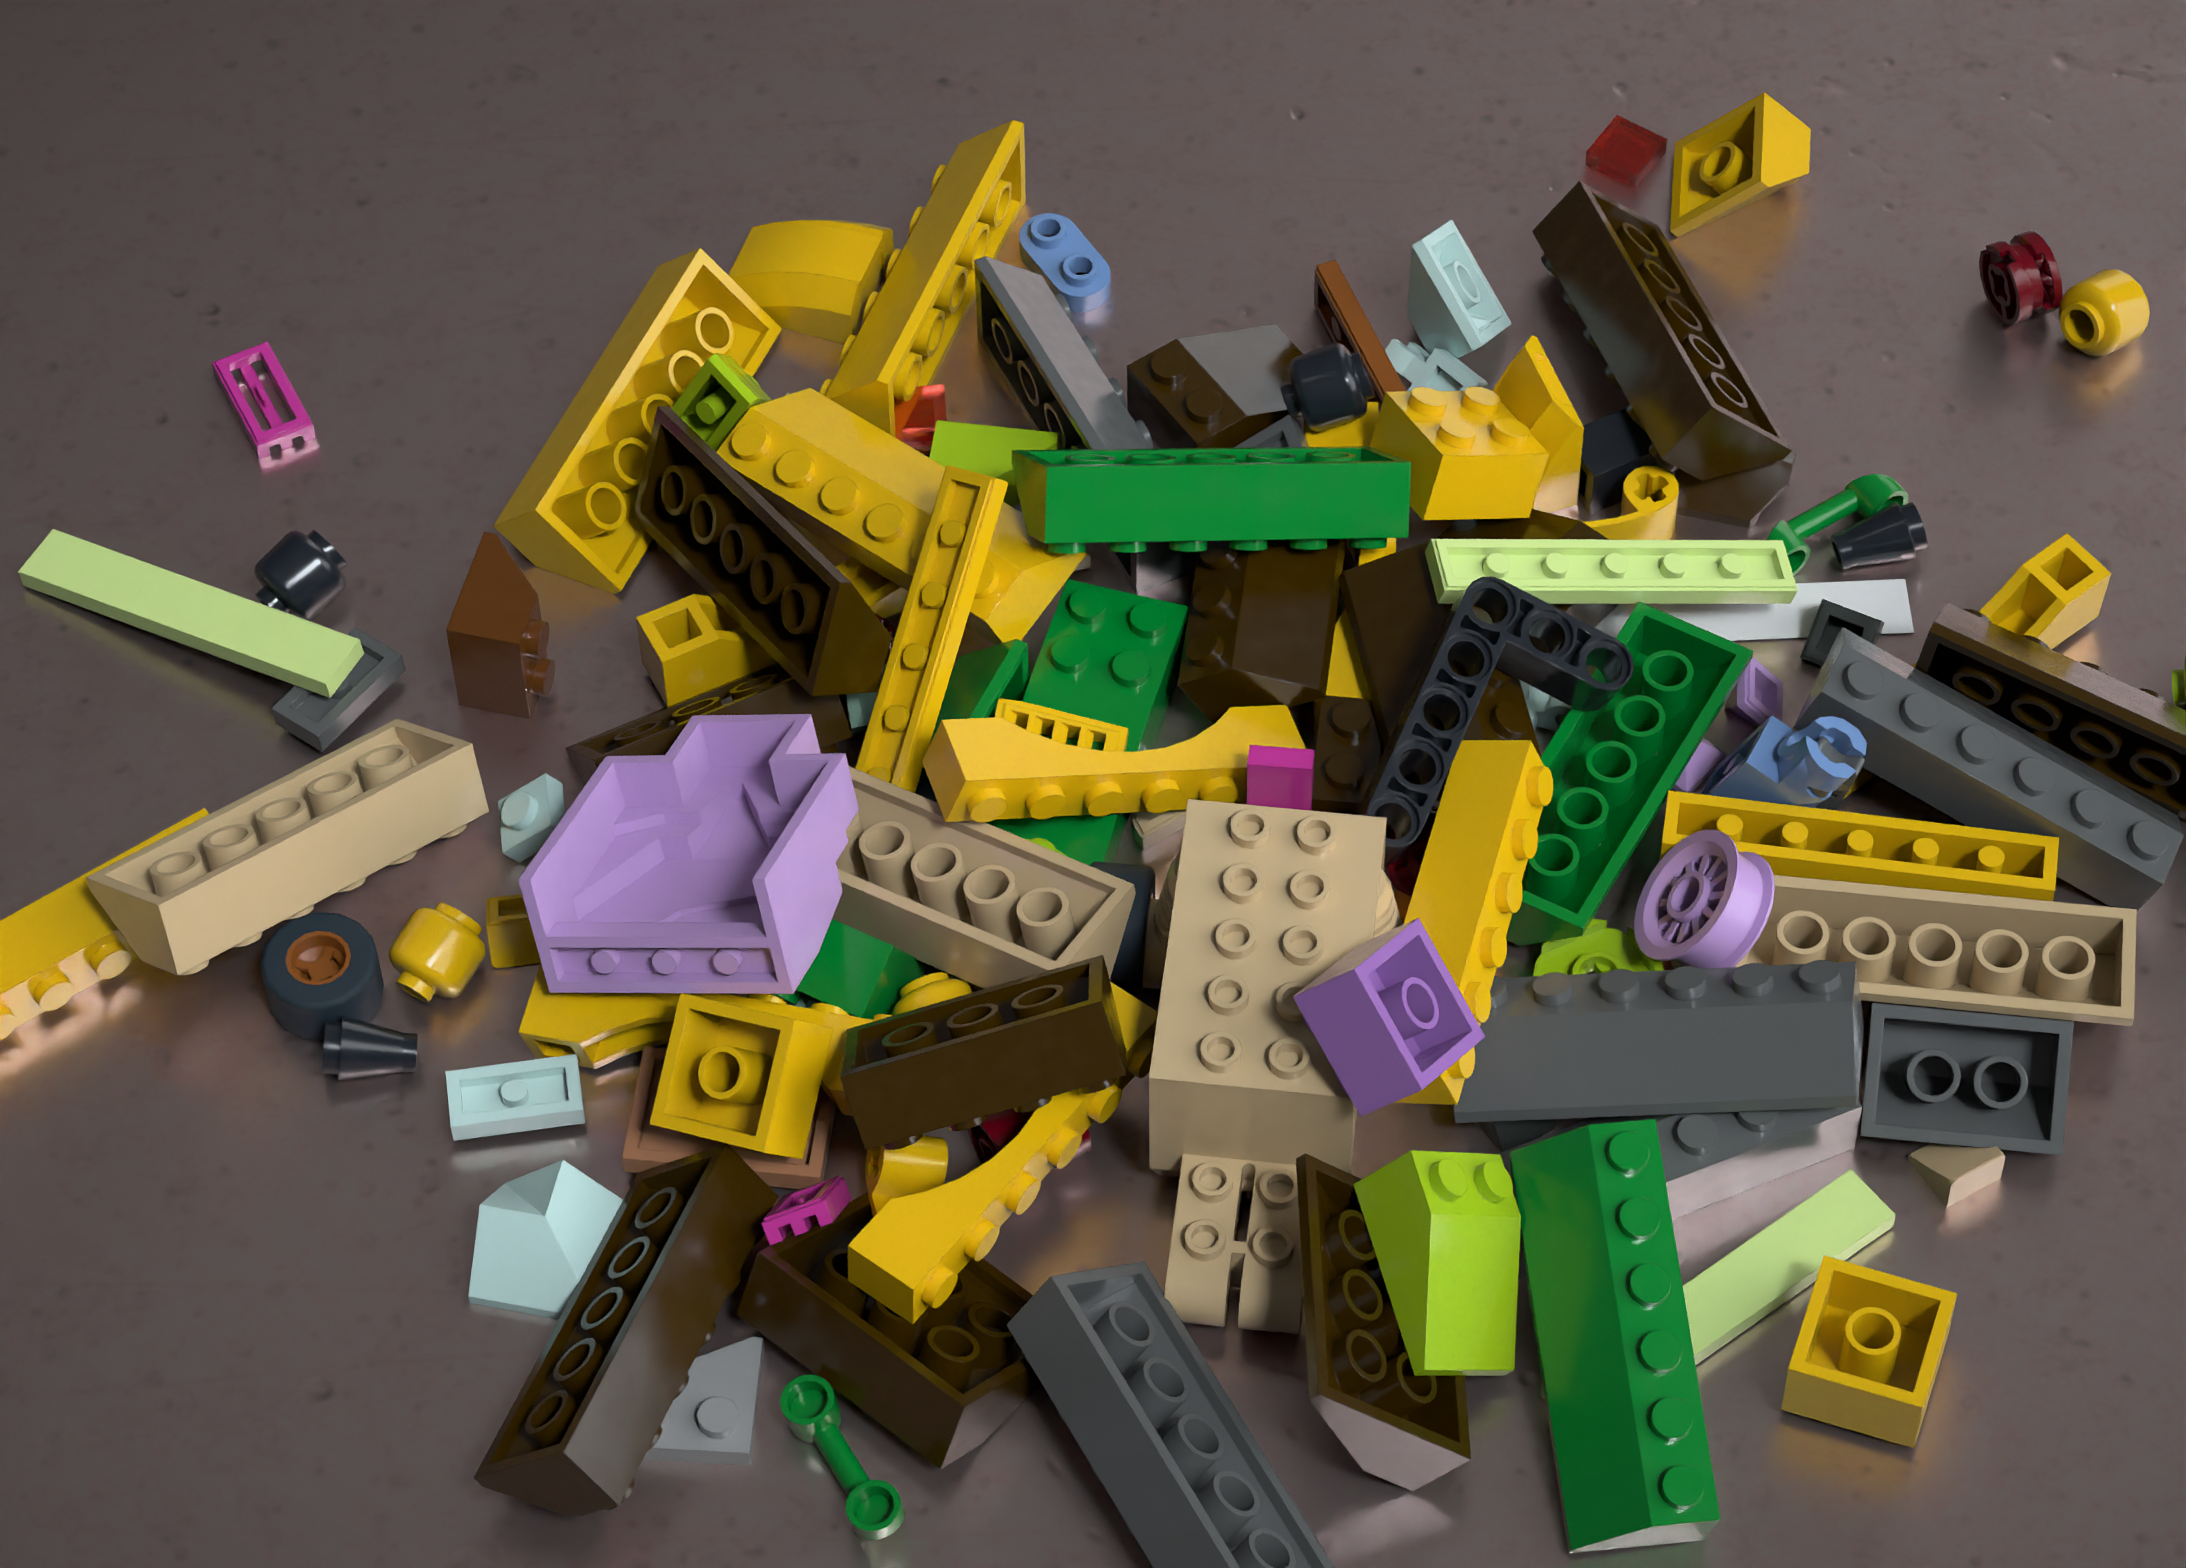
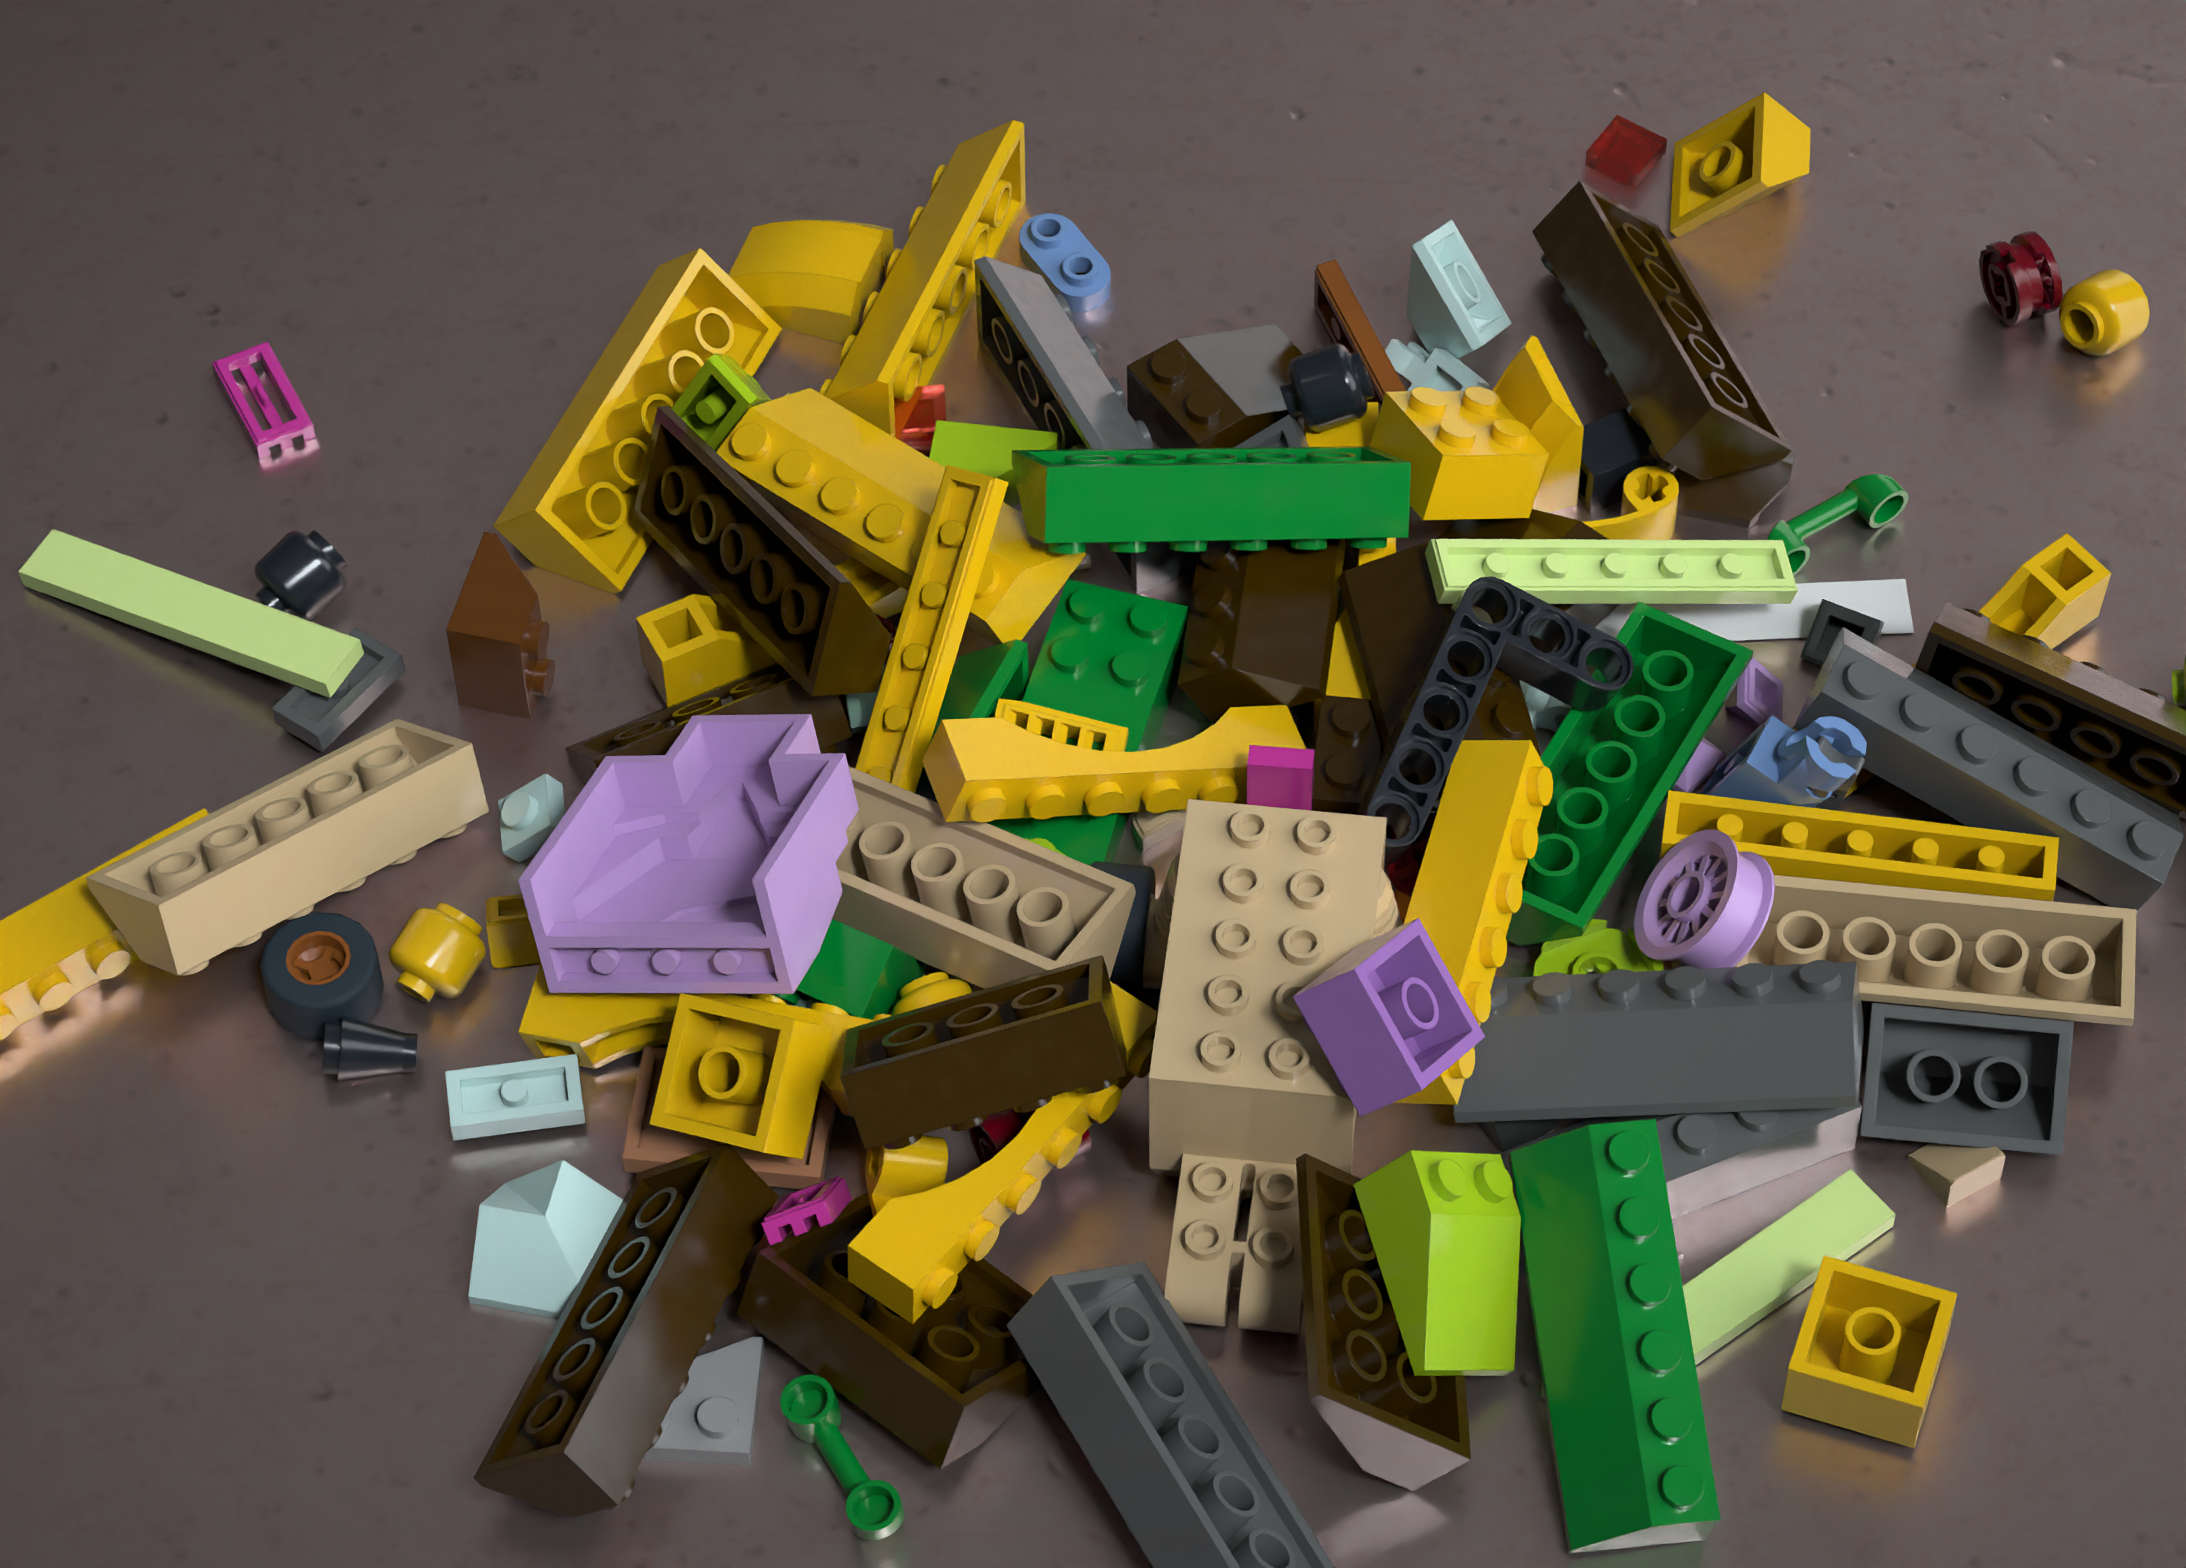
black cone [1831,501,1928,571] -> none

